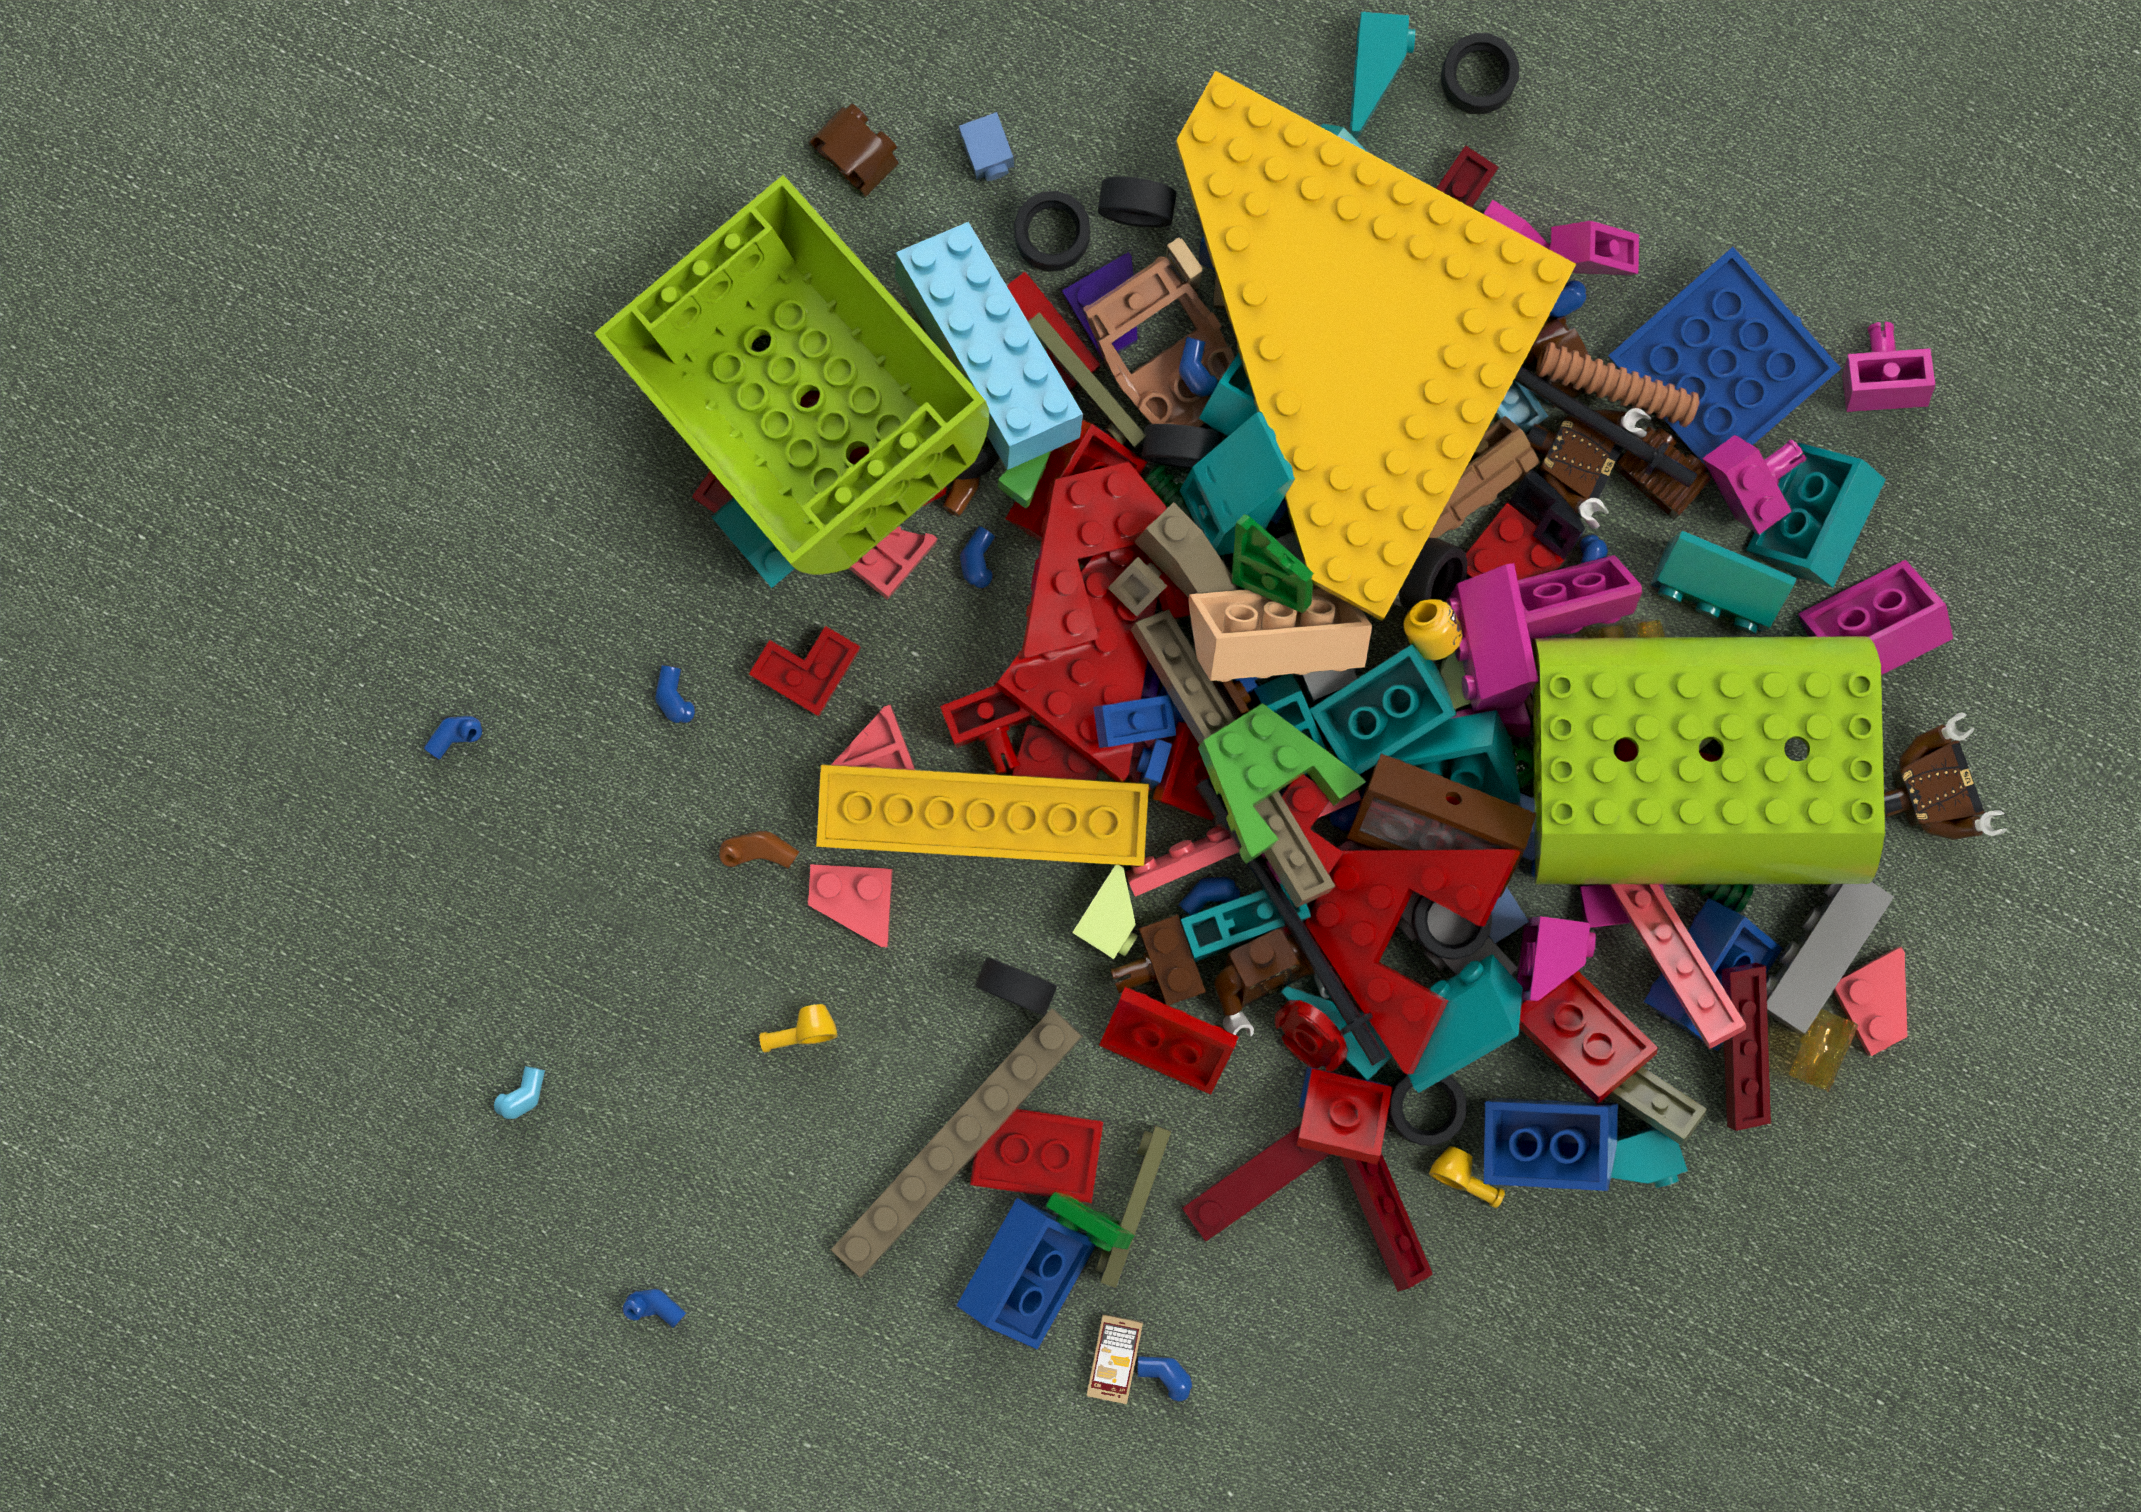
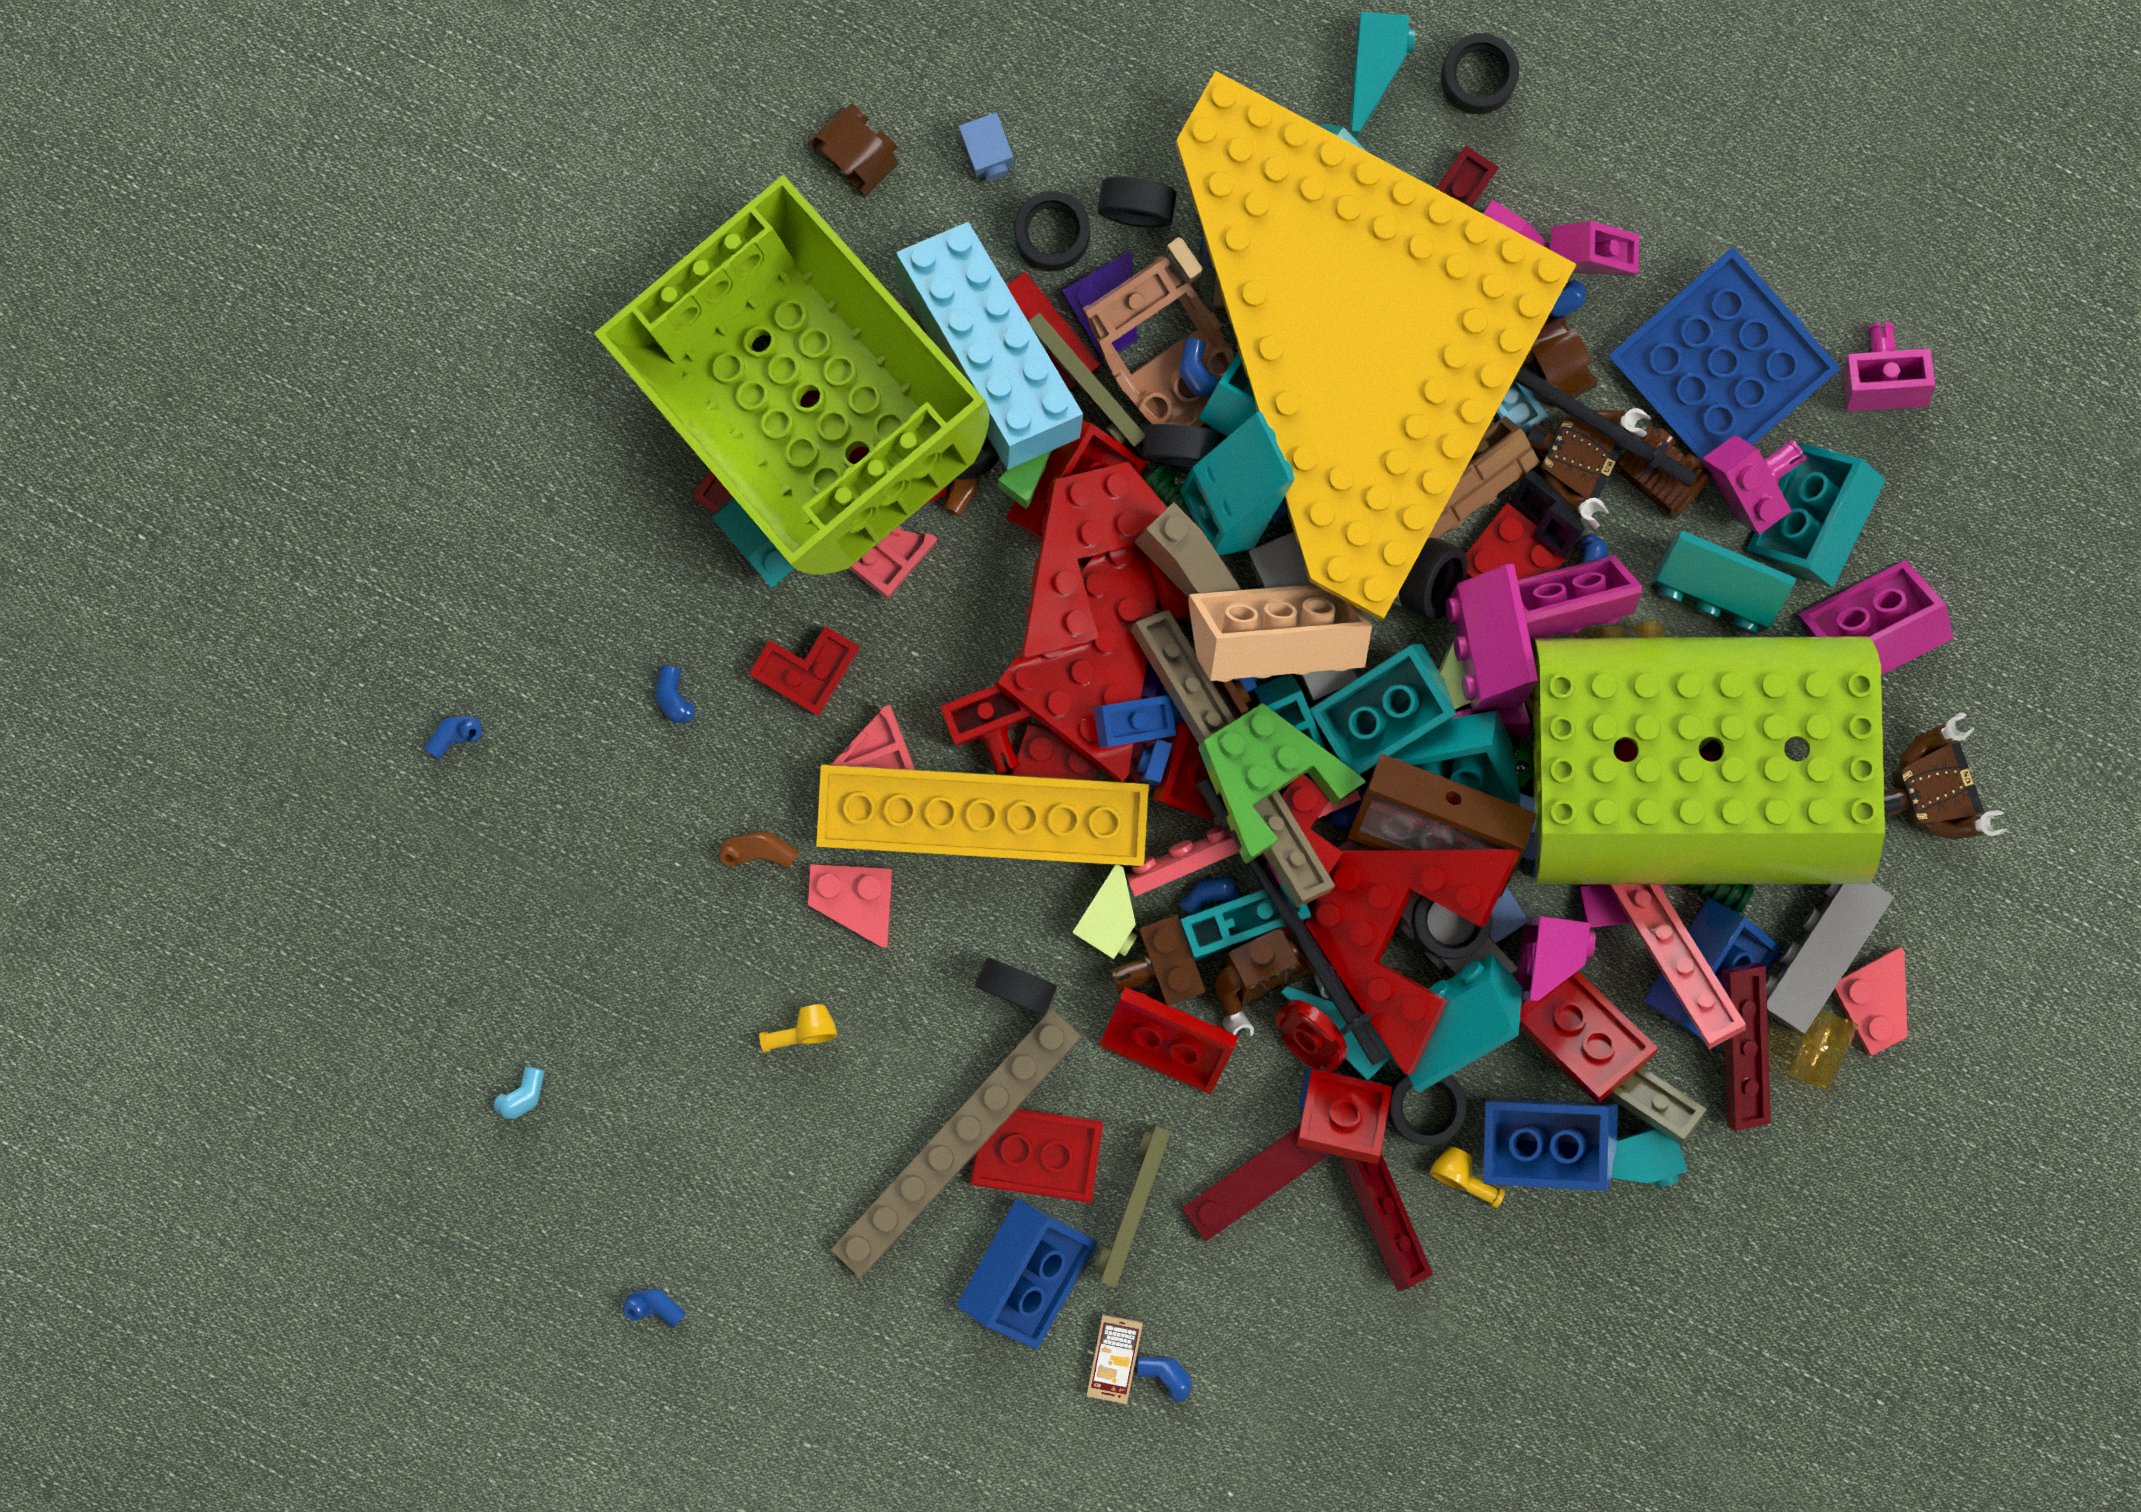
blue arm [960,526,995,588] -> none
green hinge [1046,1192,1135,1252] -> none
dark tan tile [1108,557,1167,616] -> none
green wing [1232,514,1314,613] -> none
yellow head [1403,599,1462,660] -> none
nougat piece [1536,342,1699,427] -> none

